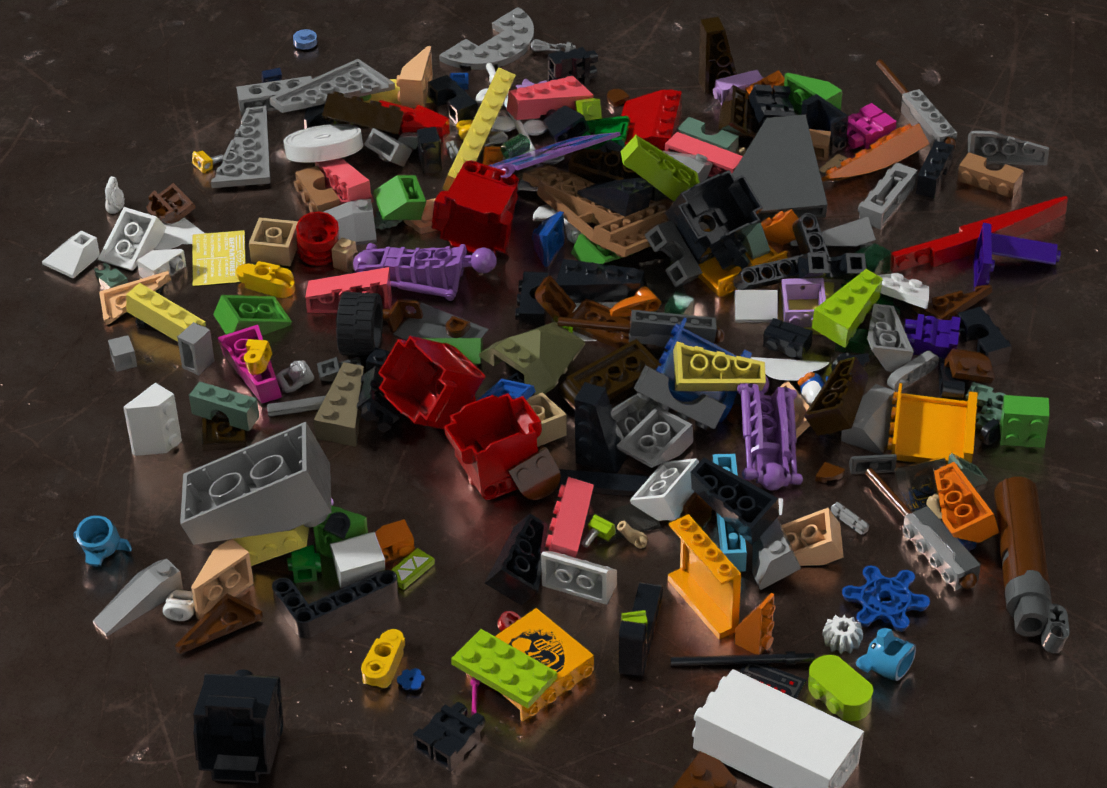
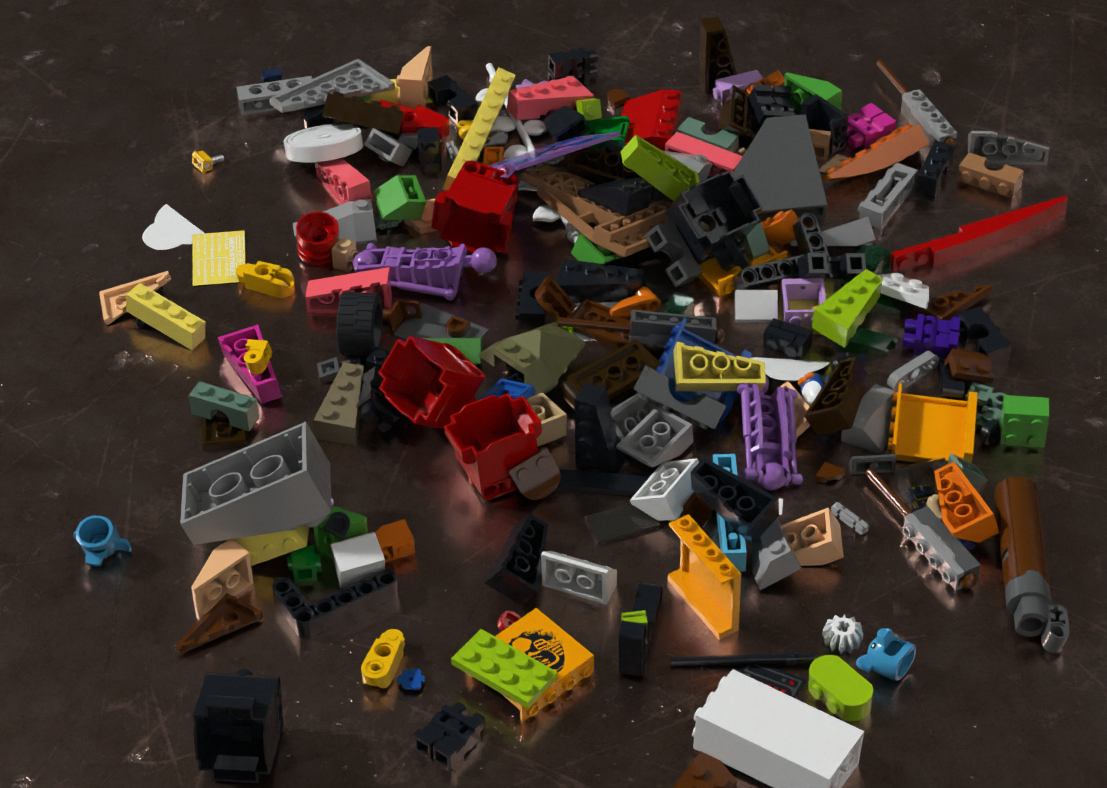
white slope [42,231,100,278] -> none
light grey wedge [93,559,183,637] -> none
sand green plate [94,263,128,289] -> none
white slope [98,207,167,271] -> none
white piece [105,177,125,214] -> none
light grey brick [108,335,137,372] -> none
white slope [124,383,182,456] -> none
white slope [137,249,186,278] -> none
reddish brown slope [146,183,196,223] -> none
white piece [163,590,195,621] -> none
light grey brick [177,322,215,376] -> none
light grey wing [211,106,271,188] -> none
bright green slope [213,295,292,336] -> none
tan brick [249,217,298,266] -> none
light grey axle [267,395,326,417] -> none
light grey piece [276,360,314,393] -> none
medium blue wheel [293,29,317,50] -> none
medium nougat arch [294,166,340,212] -> none
lime tile [392,548,435,590] -> none
light grey plate [439,7,534,70] -> none
blue tile [450,73,469,90] -> none
dark pink hinge [470,678,480,717] -> none
clear green brick [501,134,530,159] -> none
light grey piece [530,39,576,53] -> none
blue slope [532,211,564,267] -> none
coral brick [545,477,594,558] -> none
lime piece [581,515,616,547] -> none
tan arm [617,521,648,549] -> none
orange slope [735,593,775,654] -> none
blue plate [842,565,930,632] -> none
light grey wedge [867,304,914,373] -> none
dark purple piece [973,223,1061,291] -> none

